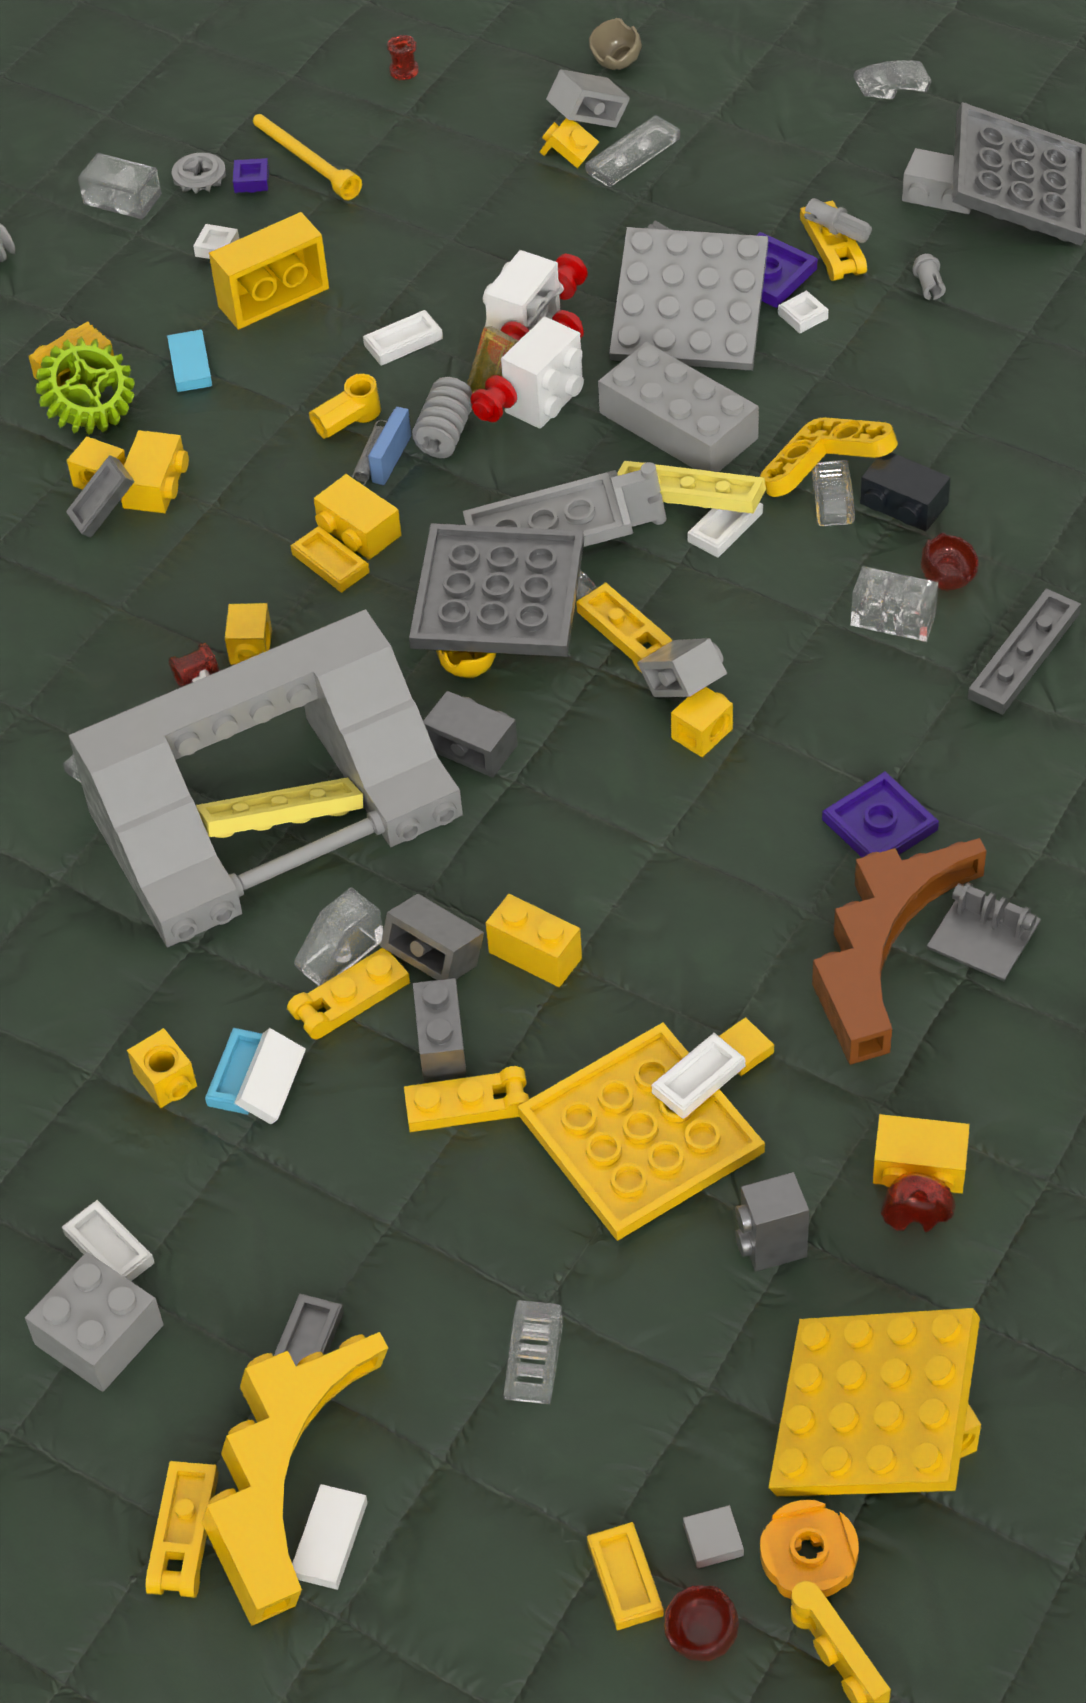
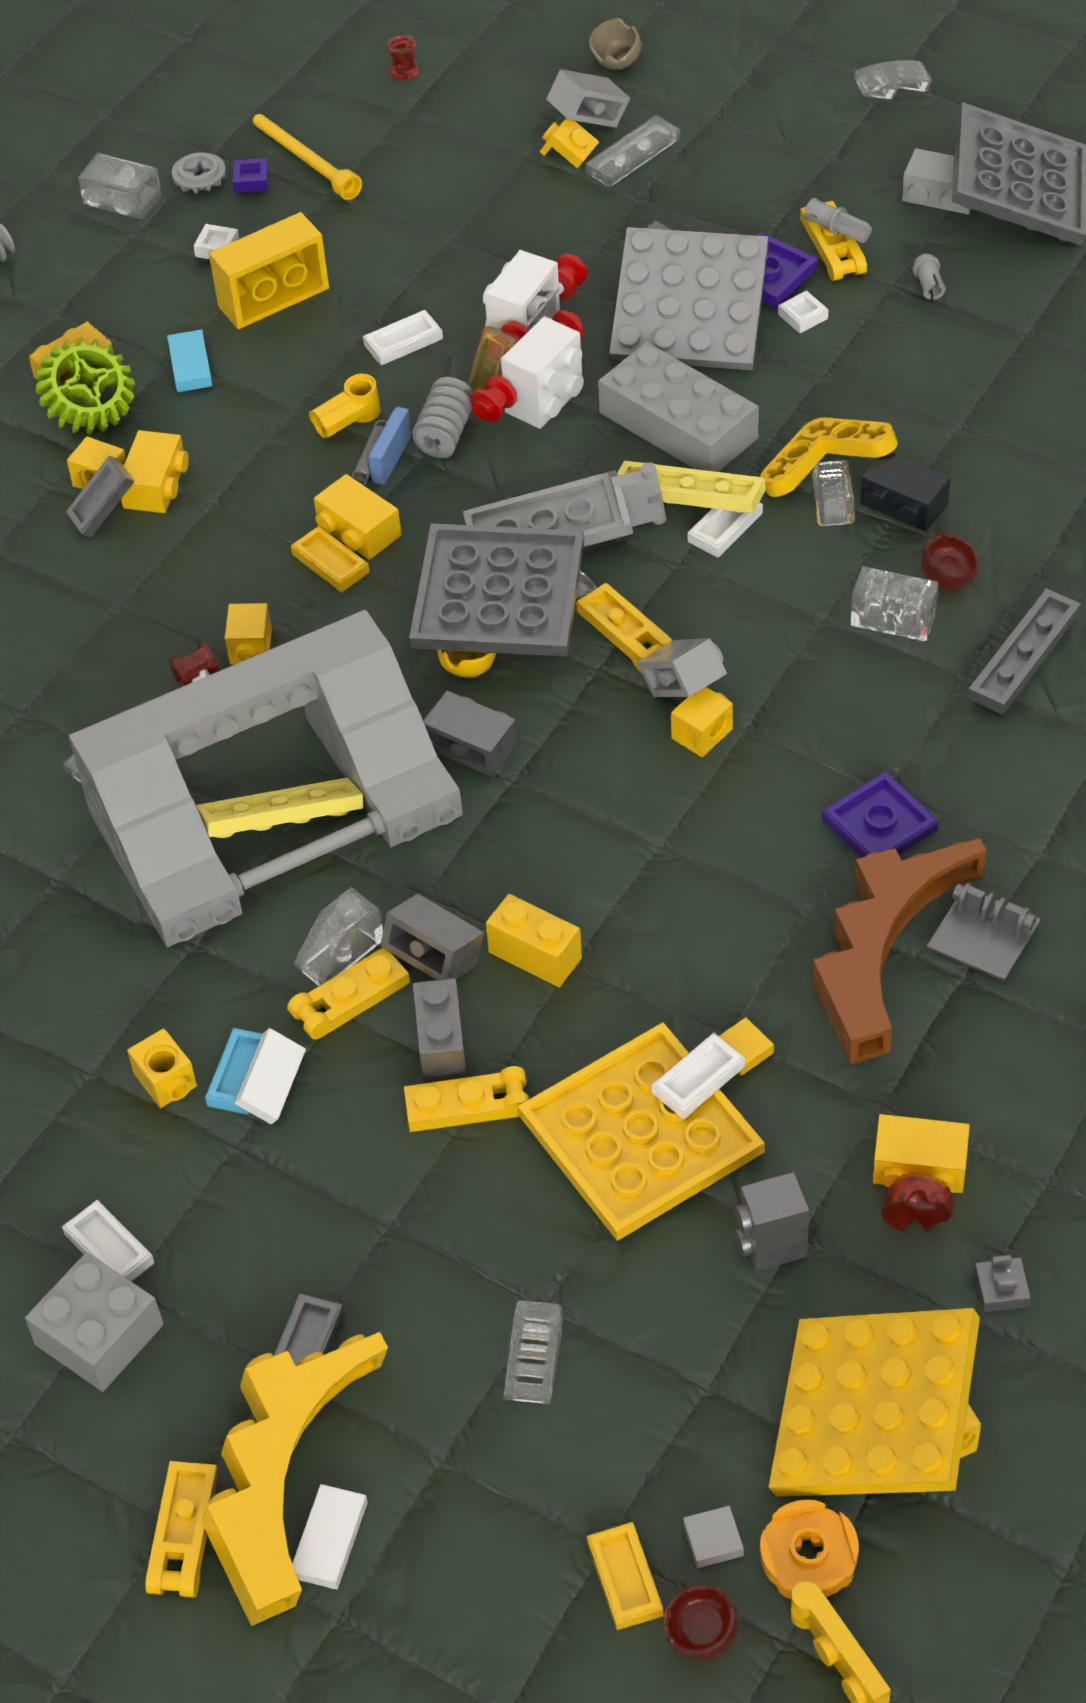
none -> flat silver tile [974,1255,1031,1313]

